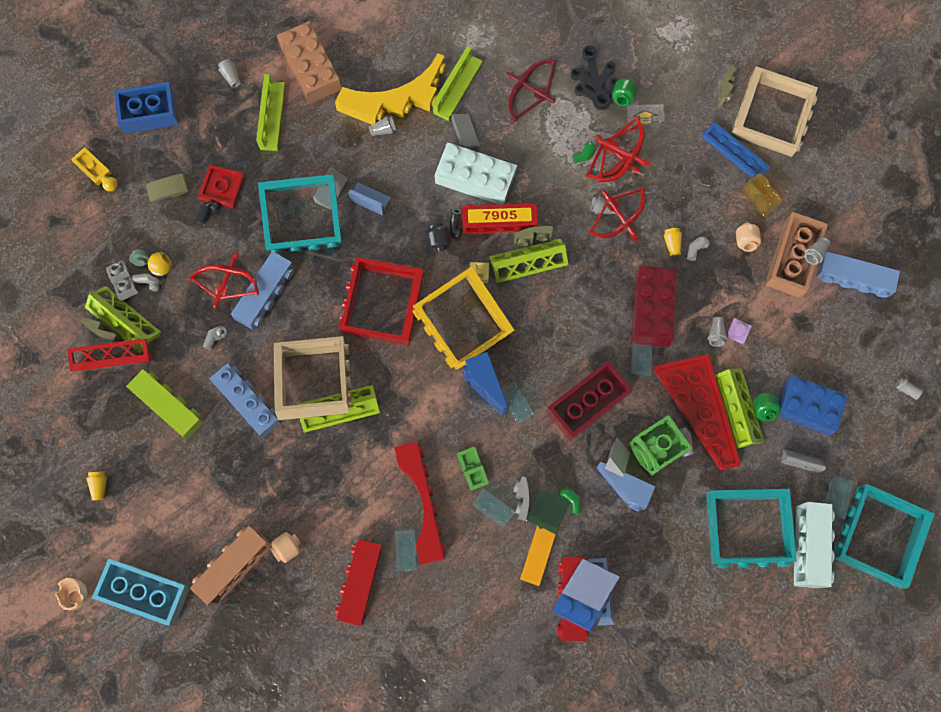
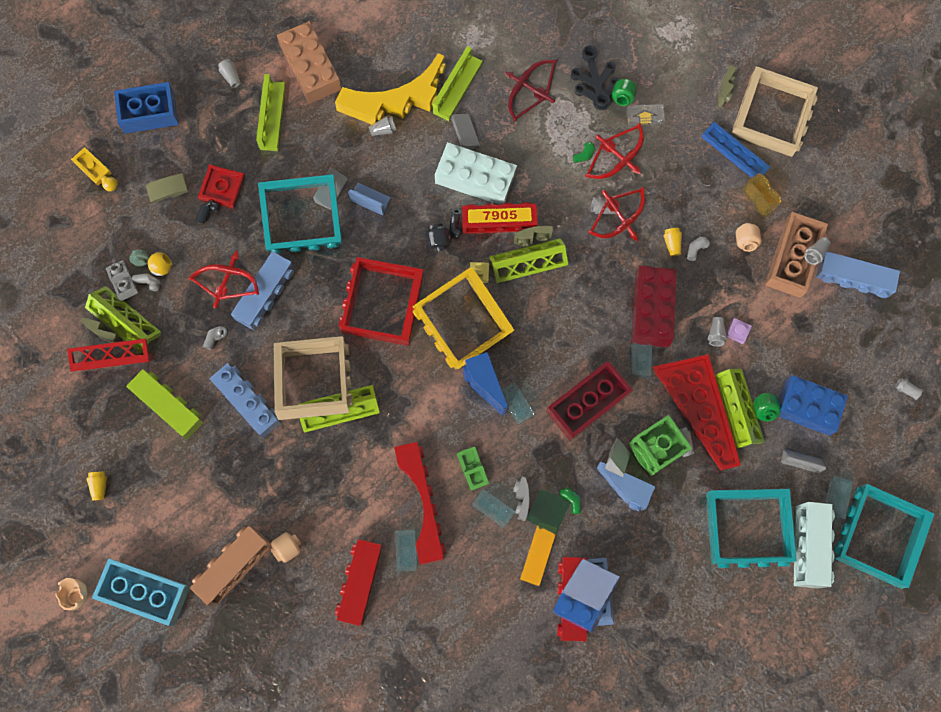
red piece [597,116,652,183] -> none

